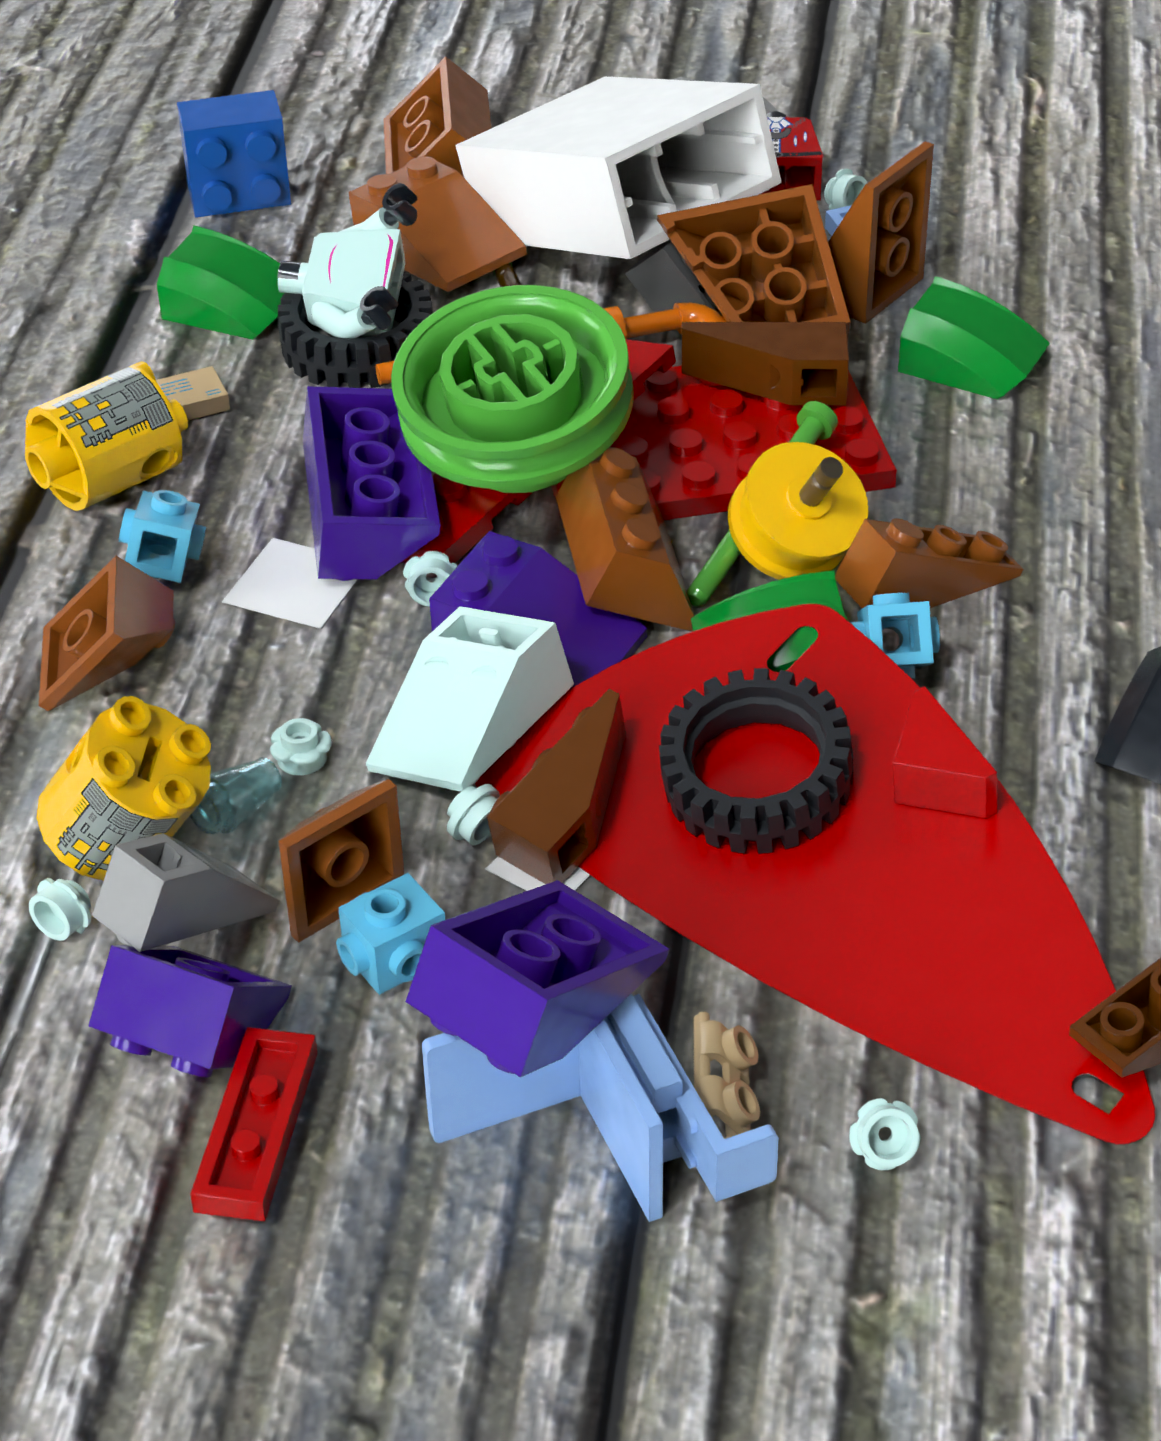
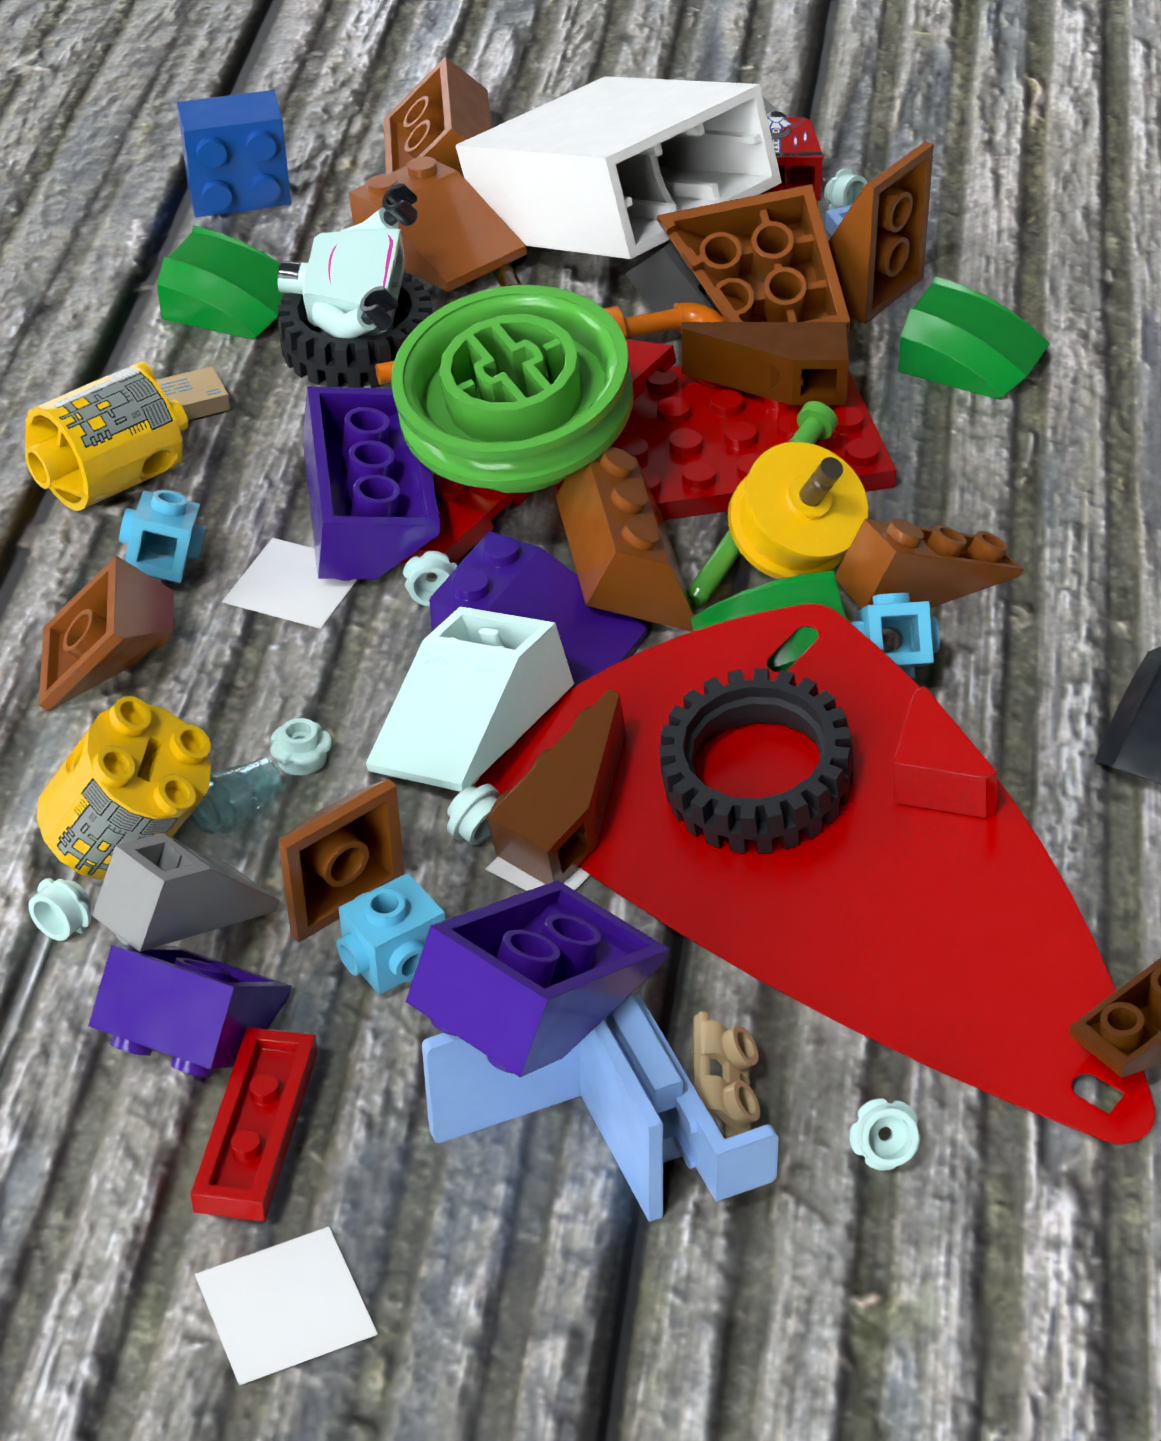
none -> white sticker [195,1227,378,1386]

